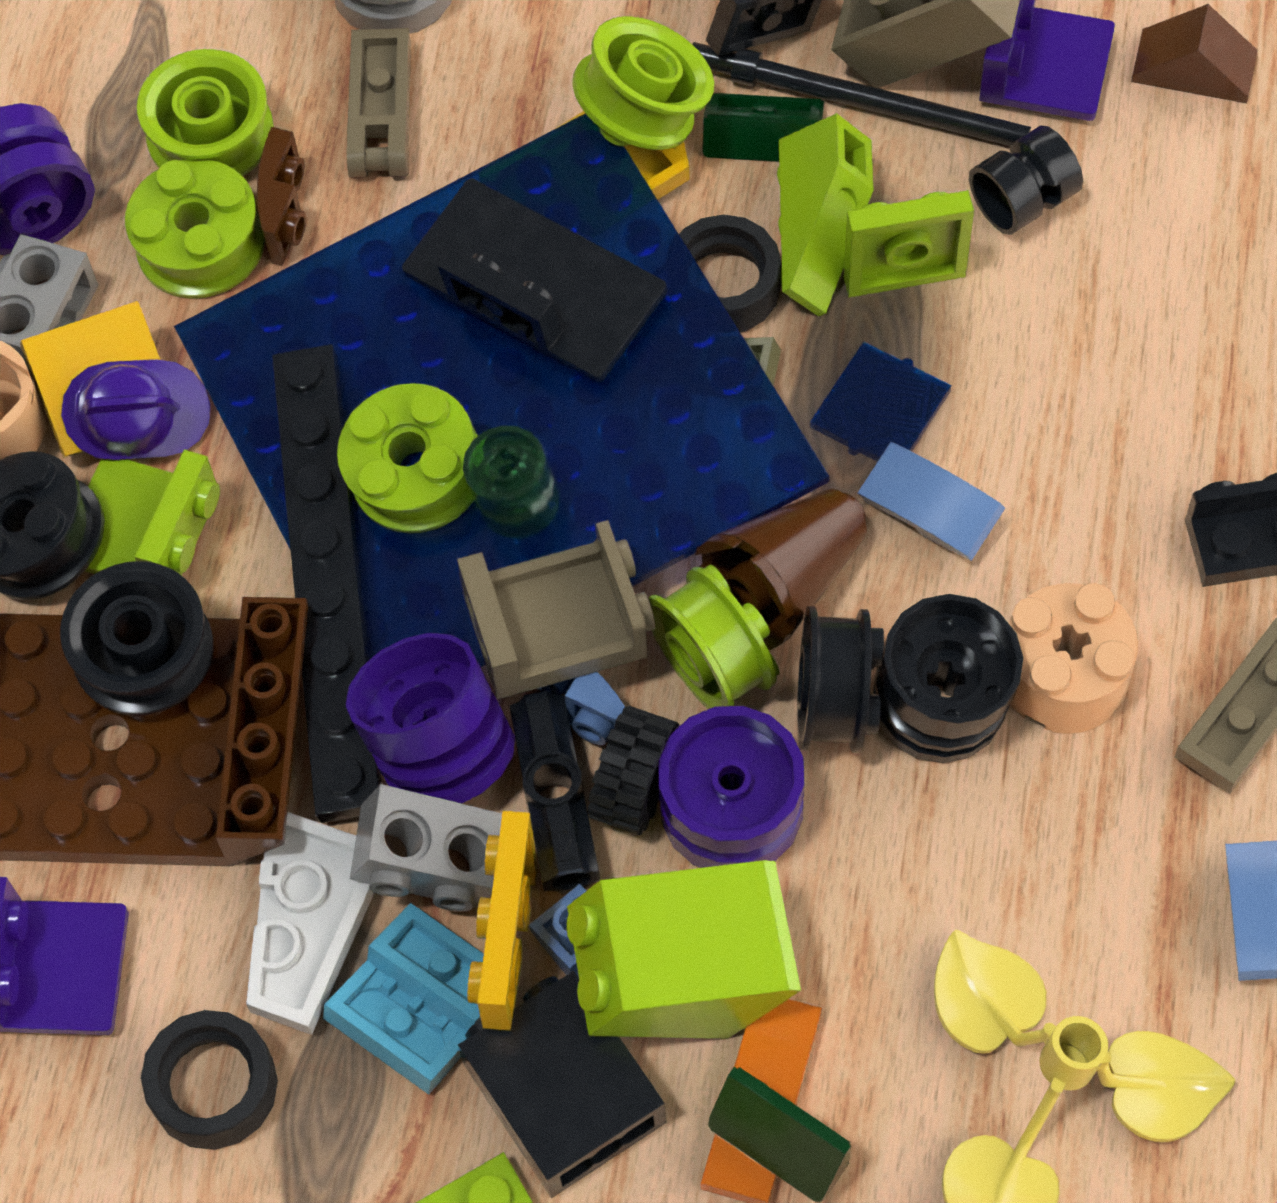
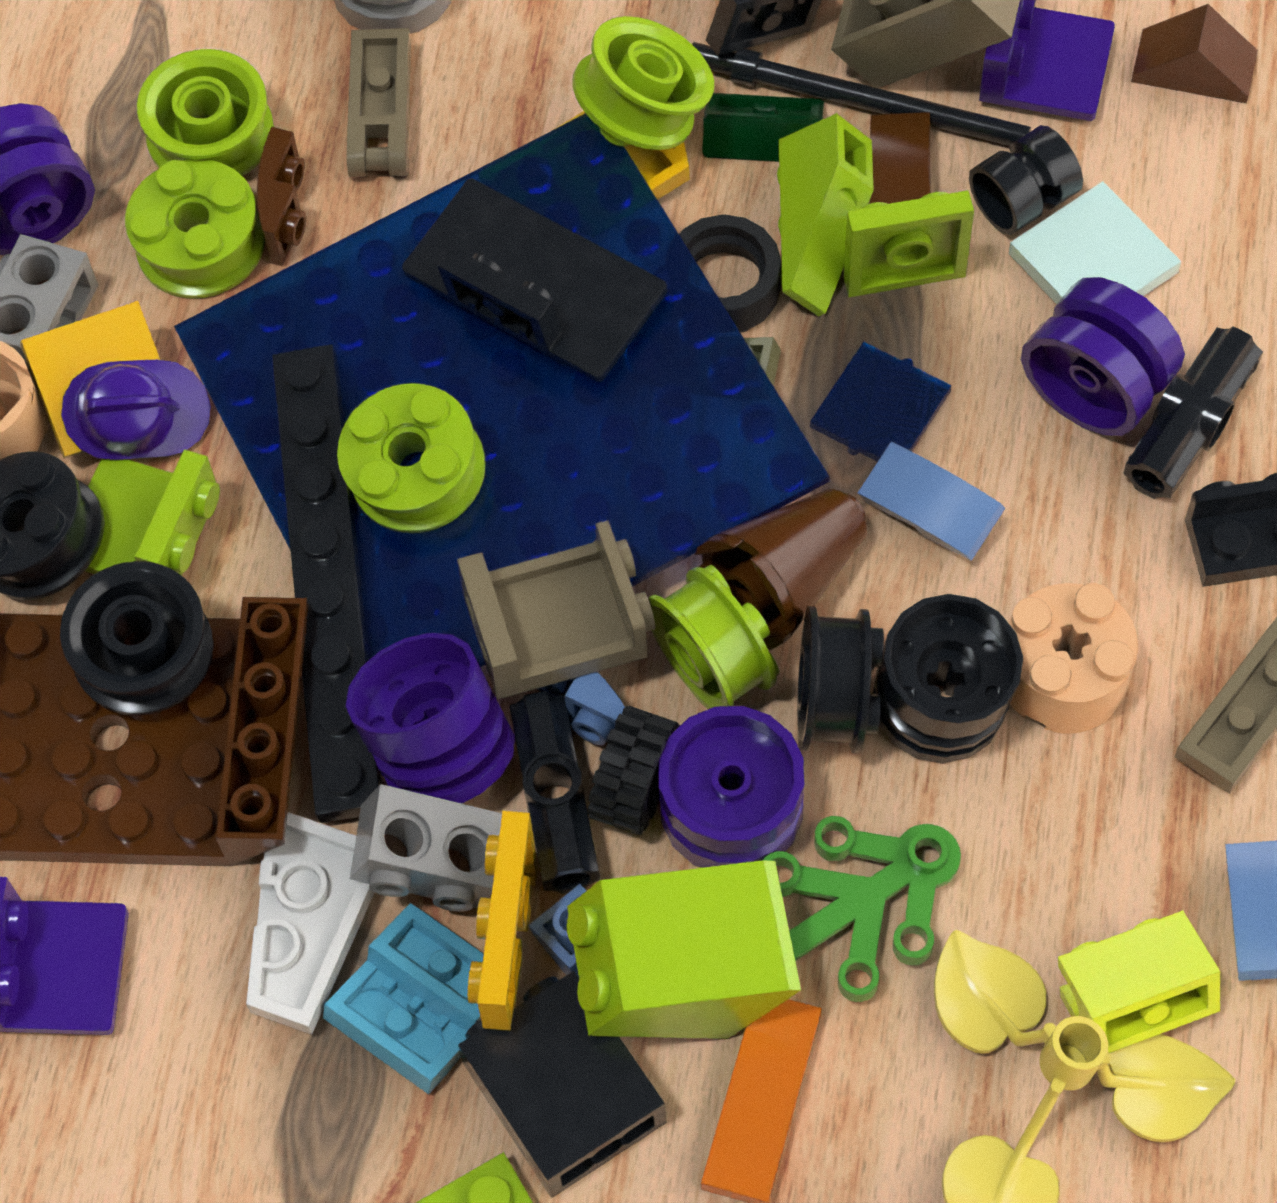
black tyre [141,1010,278,1150] -> none
clear green wheel [463,425,559,538] -> none
dark green slope [708,1067,851,1203] -> none
none -> bright green plant [764,816,961,1002]
none -> reddish brown slope [870,112,931,204]
none -> light aqua tile [1009,181,1181,304]
none -> dark purple wheel [1020,277,1185,436]
none -> neon yellow brick [1058,910,1220,1053]
none -> black piece [1123,326,1263,499]

